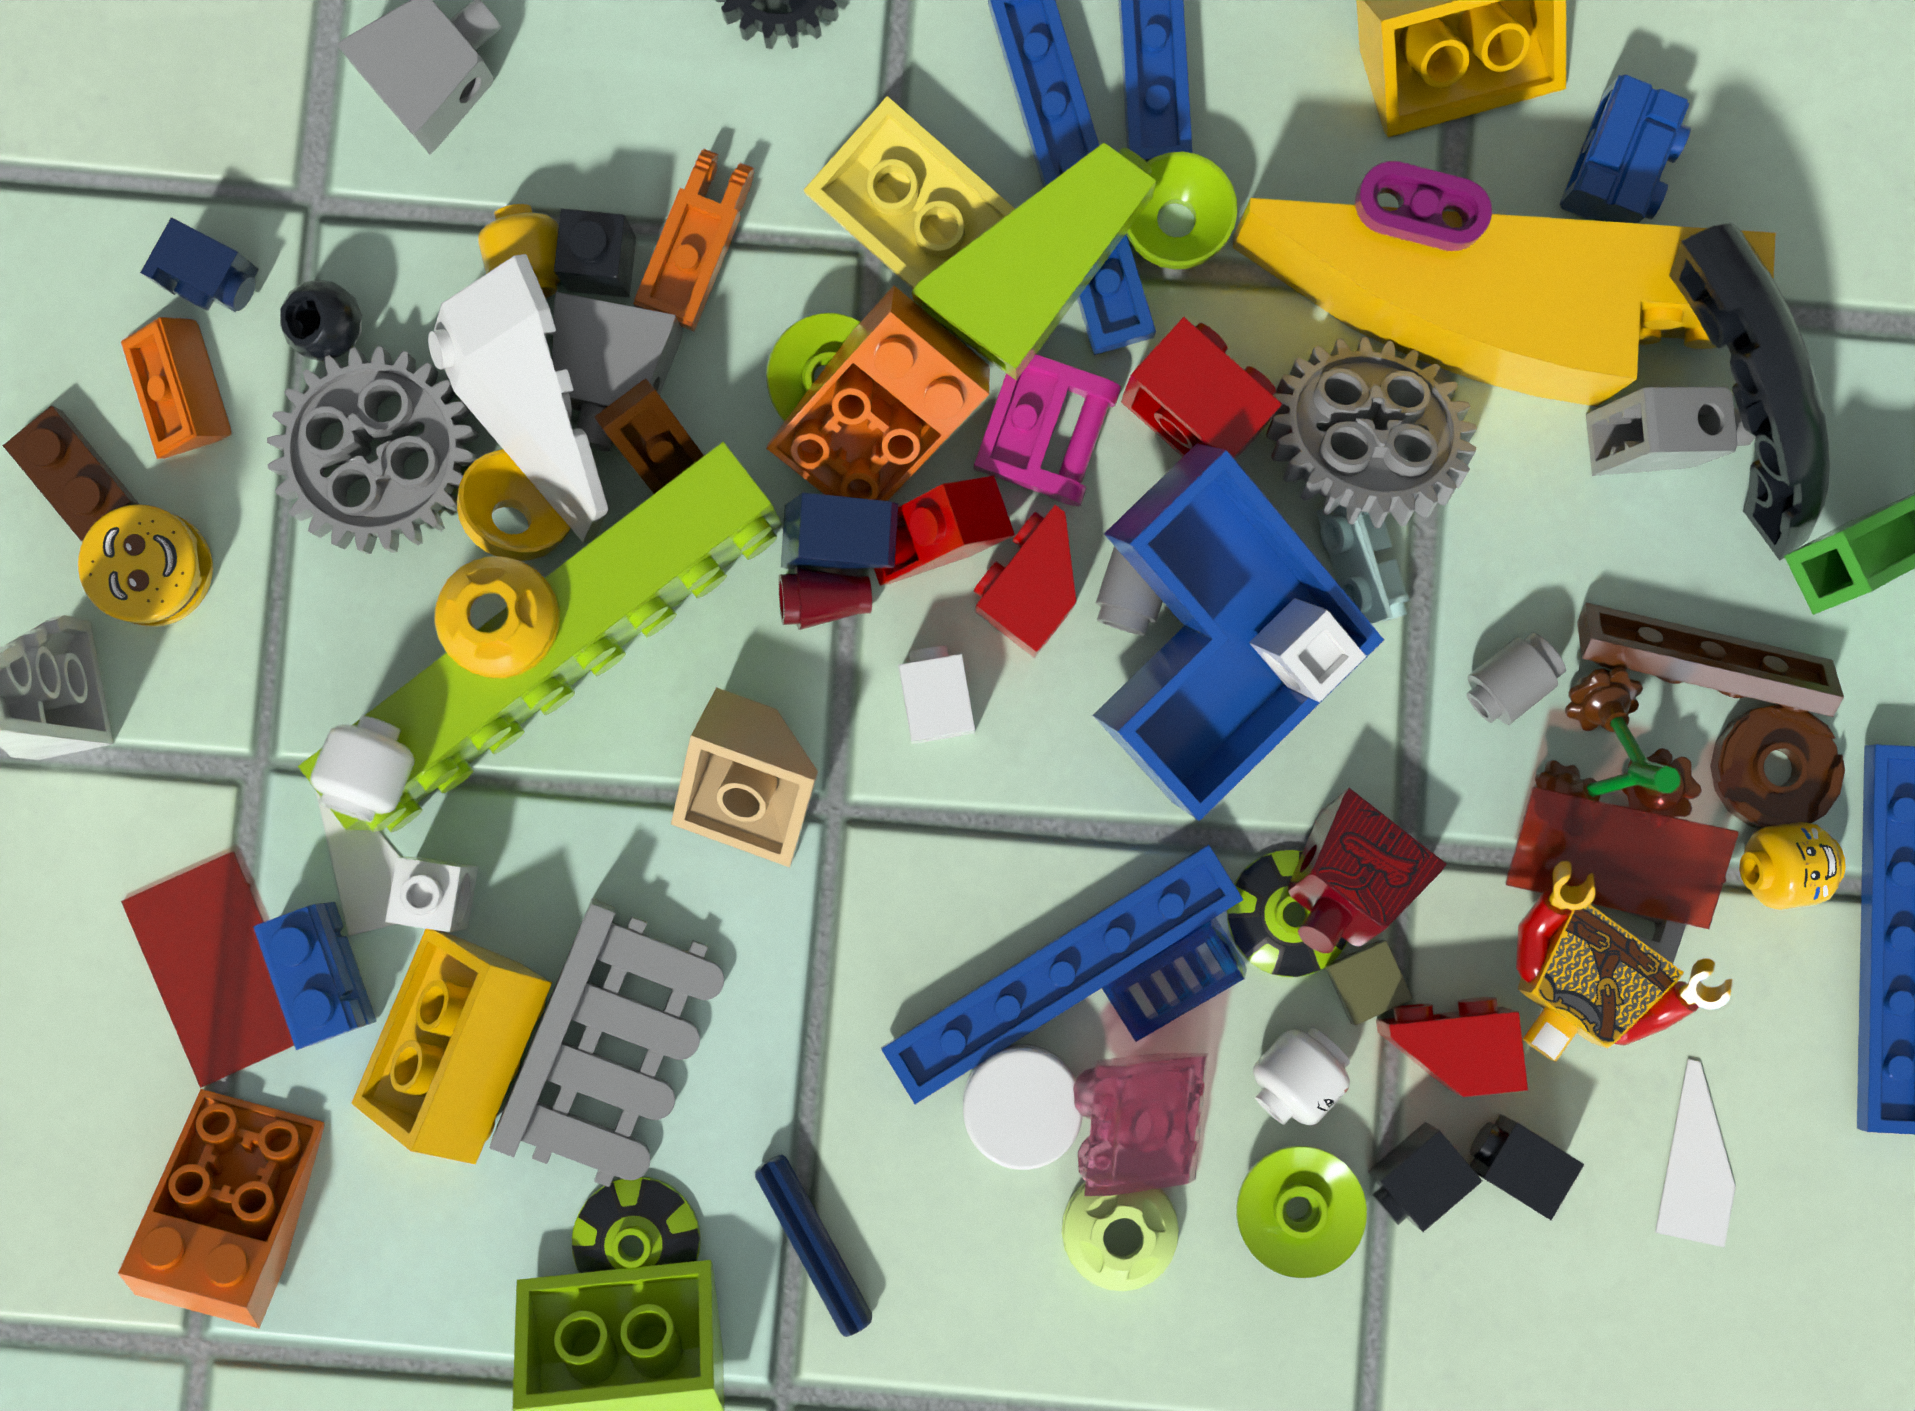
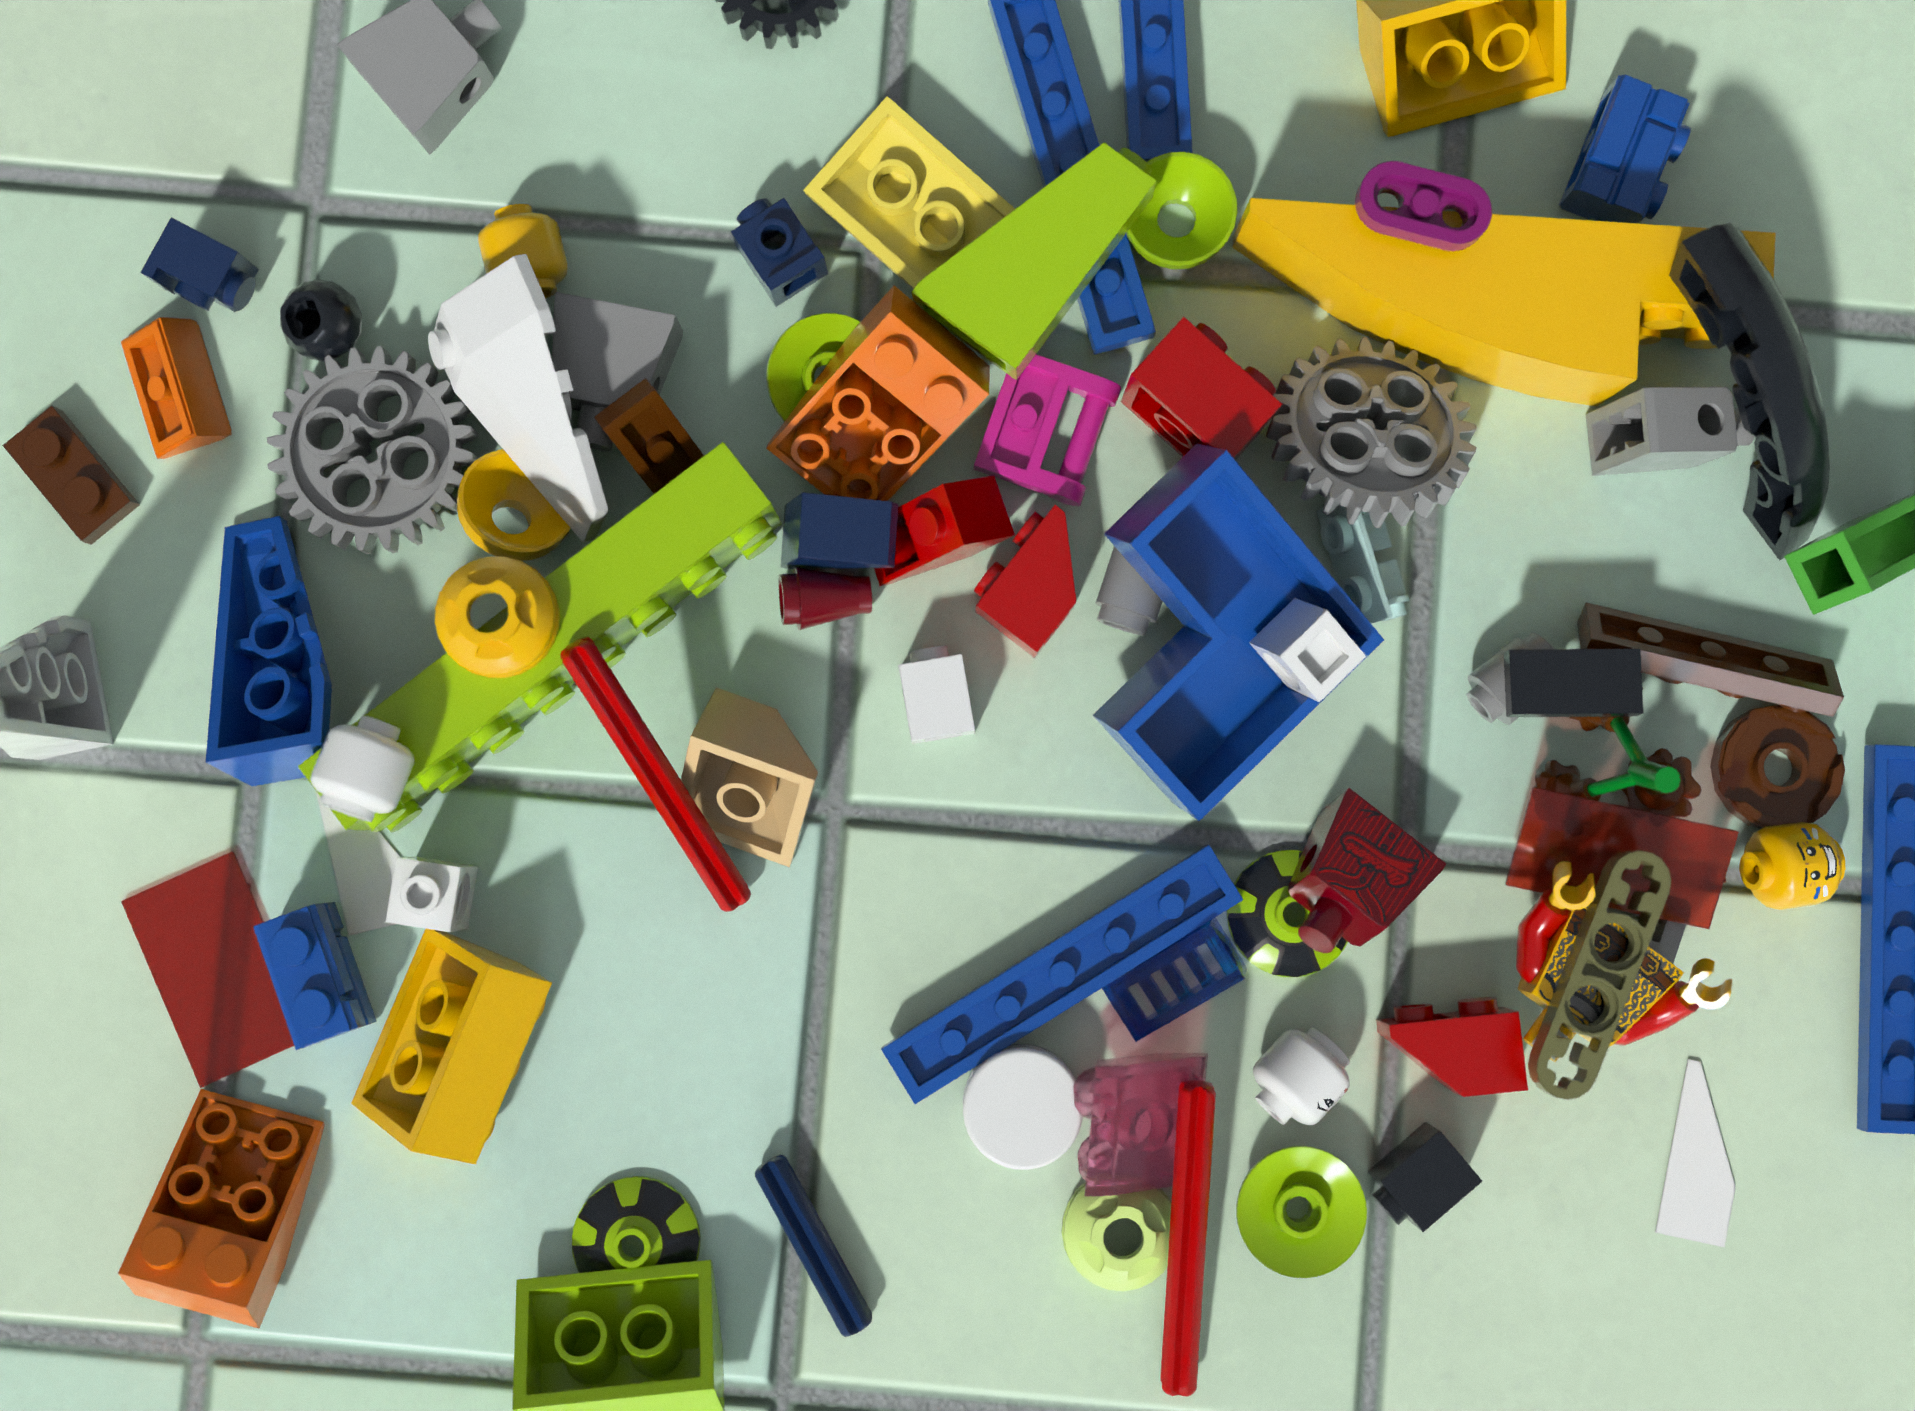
yellow head [78,504,213,627] -> none
light grey fence [489,898,724,1187] -> none
black brick [554,209,636,298] -> none
orange hinge [633,149,754,332] -> none
olive tile [1325,940,1413,1026] -> none
black brick [1470,1114,1585,1220] -> none
none -> blue wedge [206,516,332,787]
none -> red axle [560,637,751,912]
none -> dark blue brick [731,198,828,307]
none -> red axle [1160,1080,1216,1396]
none -> black tile [1504,649,1644,717]
none -> olive beam [1528,850,1671,1100]

